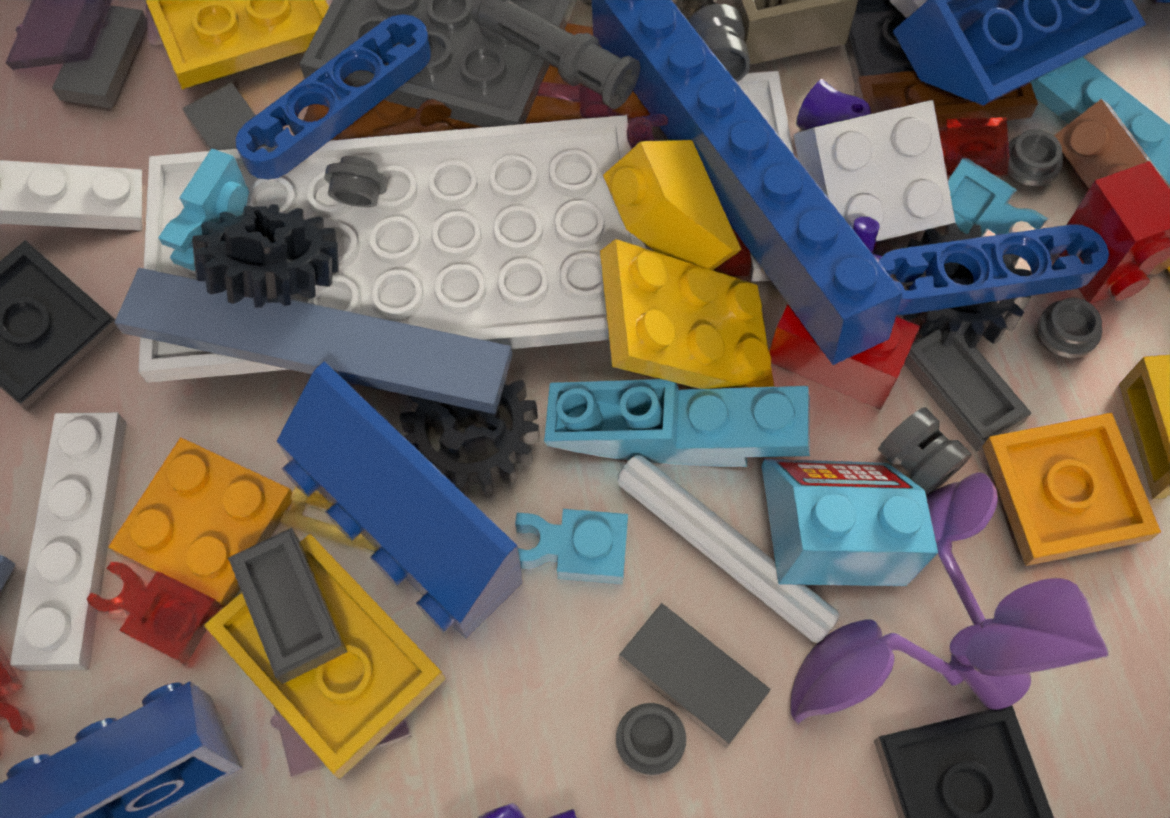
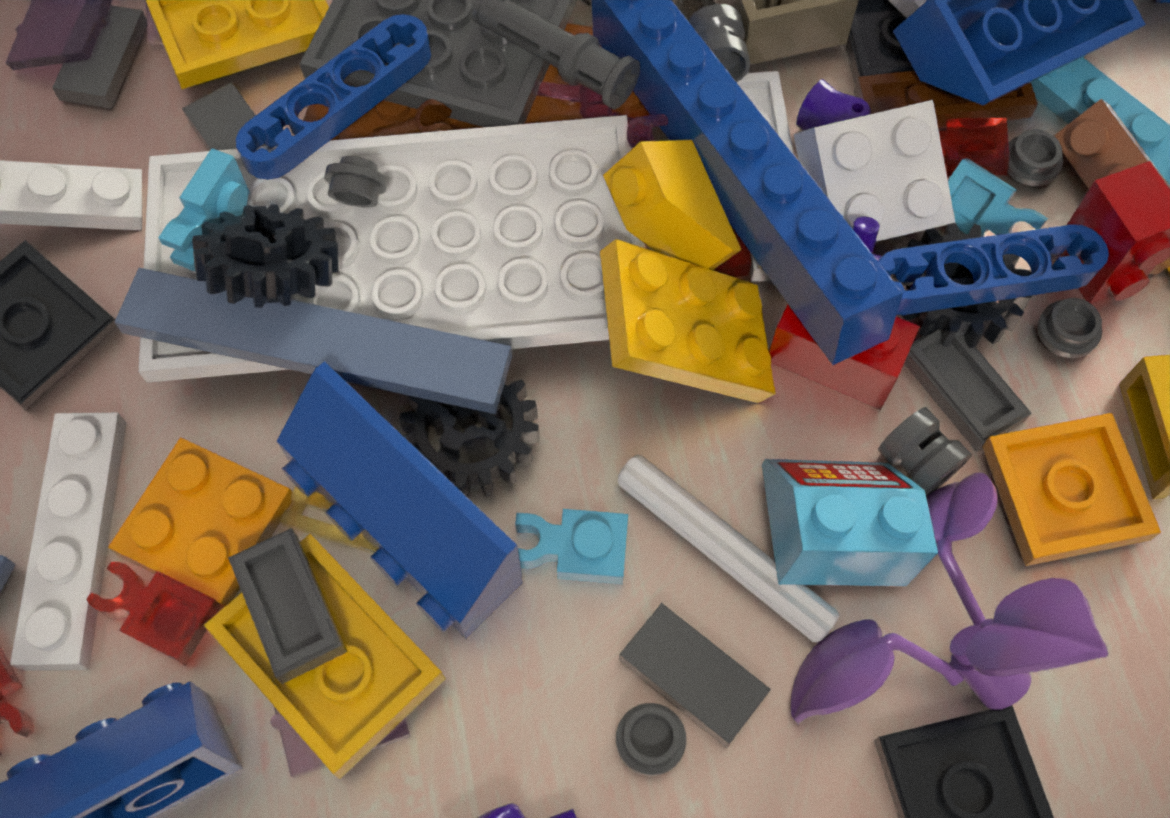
medium azure slope [544,379,810,467] -> none

